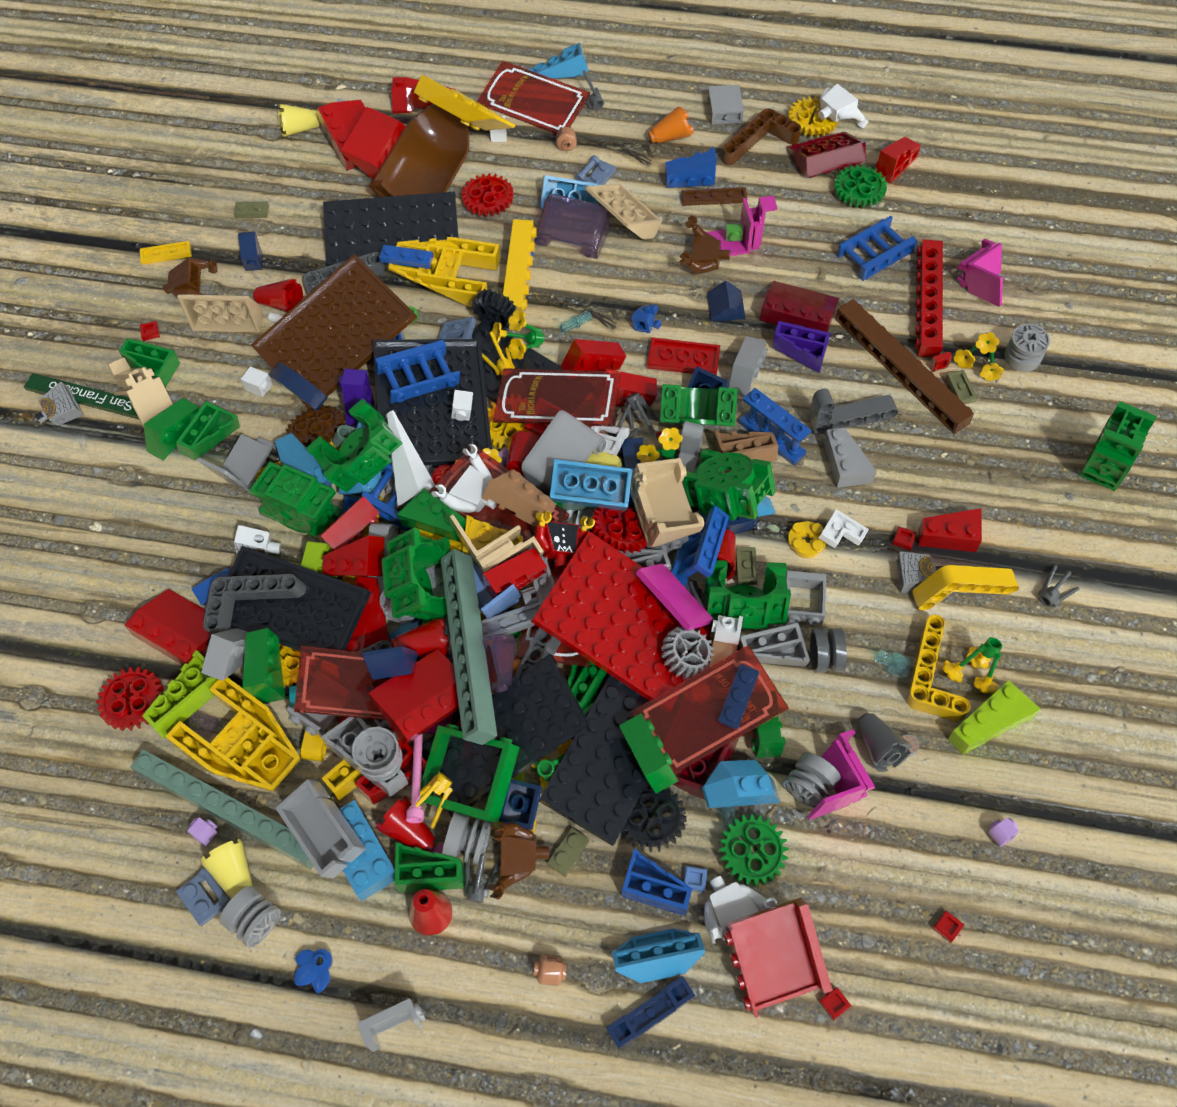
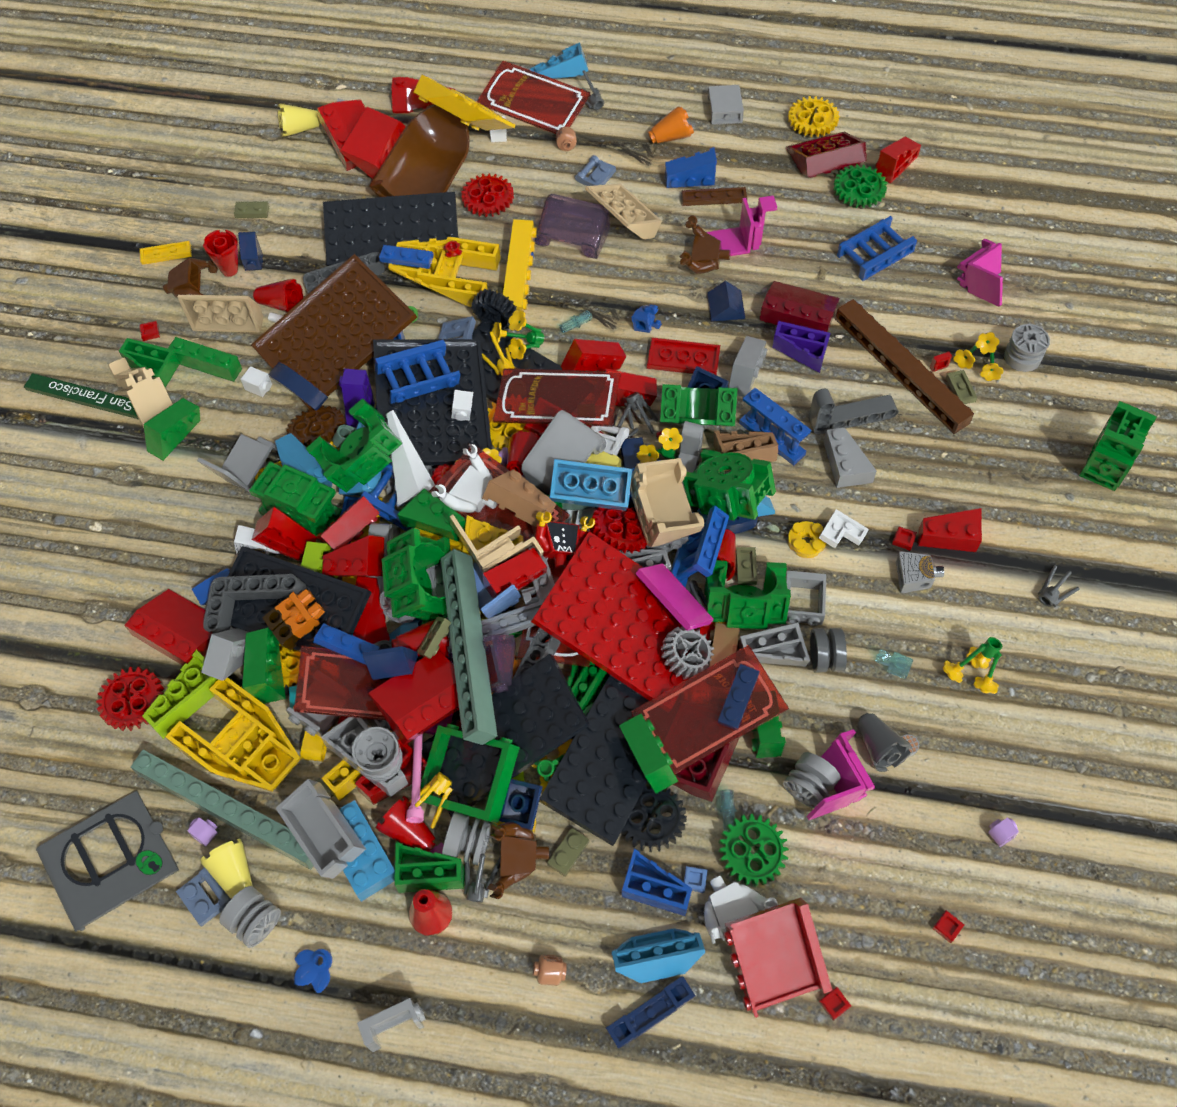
light grey torso [35,382,84,425] -> none
green wedge [176,401,240,461] -> none
tile [183,711,219,739] -> none
dark azure wedge [540,175,602,211] -> none
dark azure wedge [702,760,781,808] -> none
white brick [712,615,743,645] -> none
reddish brown beam [722,108,801,165] -> none
bright green plate [726,224,743,241] -> none
white torso [818,84,869,128] -> none
yellow beam [907,614,970,721] -> none
yellow beam [912,565,1020,611] -> none
red brick [915,239,943,358] -> none
lime wedge [948,680,1041,755] -> none
none -> dark grey door [36,791,179,932]
none -> green brick [168,337,242,382]
none -> red cone [203,230,238,277]
none -> red wedge [252,507,317,563]
none -> orange hips [262,589,325,651]
none -> blue plate [313,623,380,664]
none -> olive plate [417,617,451,659]
none -> red plate [443,241,462,258]

